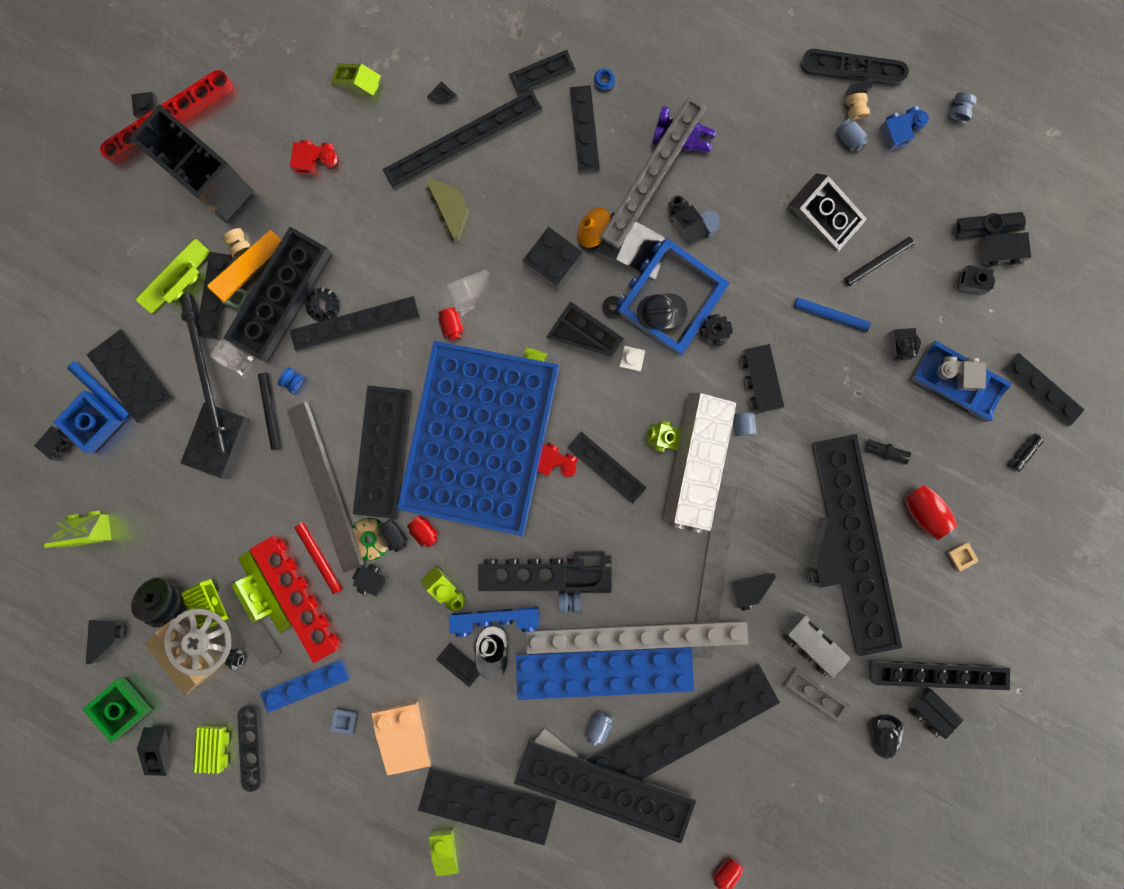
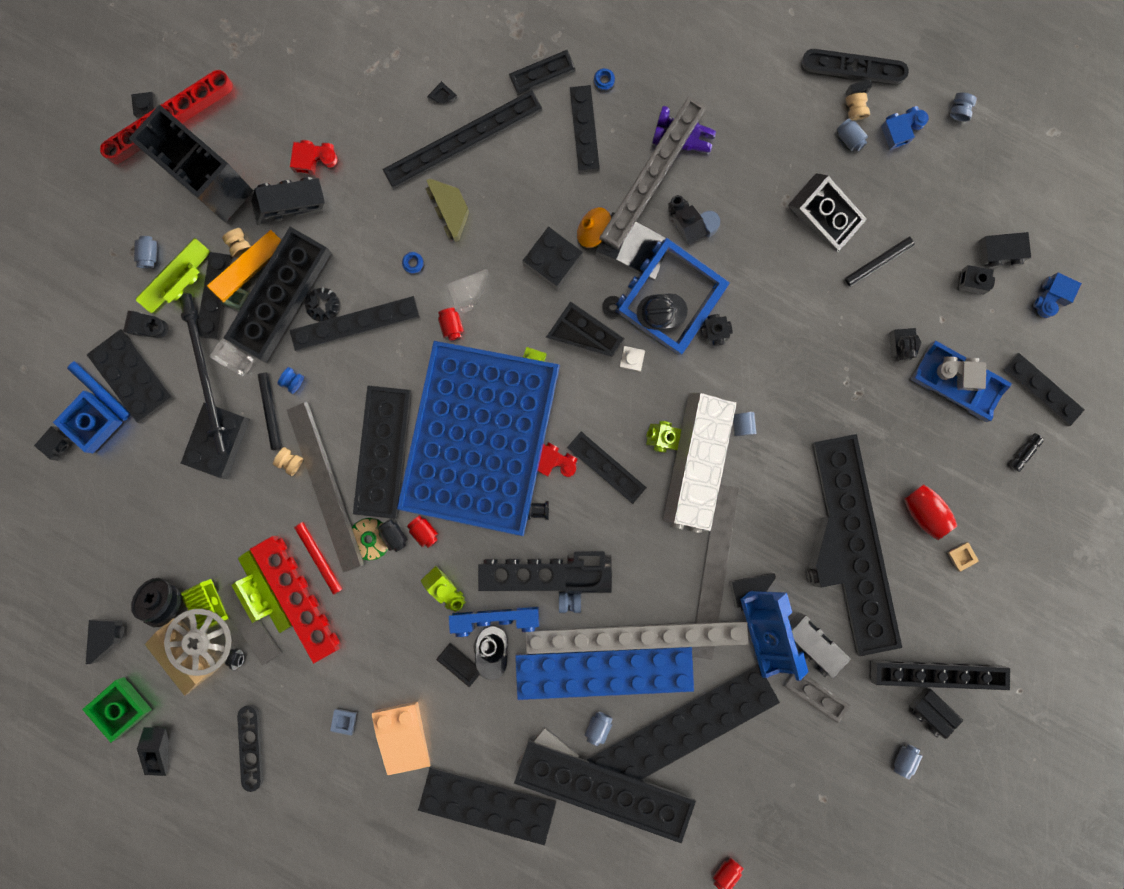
lime slope [44,511,112,548] -> none
lime brick [193,725,230,774] -> none
blue plate [260,659,350,713] -> none
lime slope [331,63,381,96] -> none
black brick [352,563,389,597] -> none
lime slope [429,829,458,876] -> none
black brick [740,344,784,414] -> none
blue piece [794,297,871,332] -> none
black pin [865,439,911,465] -> none
black piece [871,715,904,759] -> none
black piece [956,212,1026,238] -> none
none -> black piece [123,310,169,338]
none -> sand blue brick [134,236,157,269]
none -> black wedge [251,177,325,225]
none -> tan wheel [273,447,303,476]
none -> blue plate [402,252,424,274]
none -> black bush [527,501,549,520]
none -> blue piece [740,591,809,681]
none -> sand blue brick [894,744,922,779]
none -> blue brick [1033,272,1082,318]

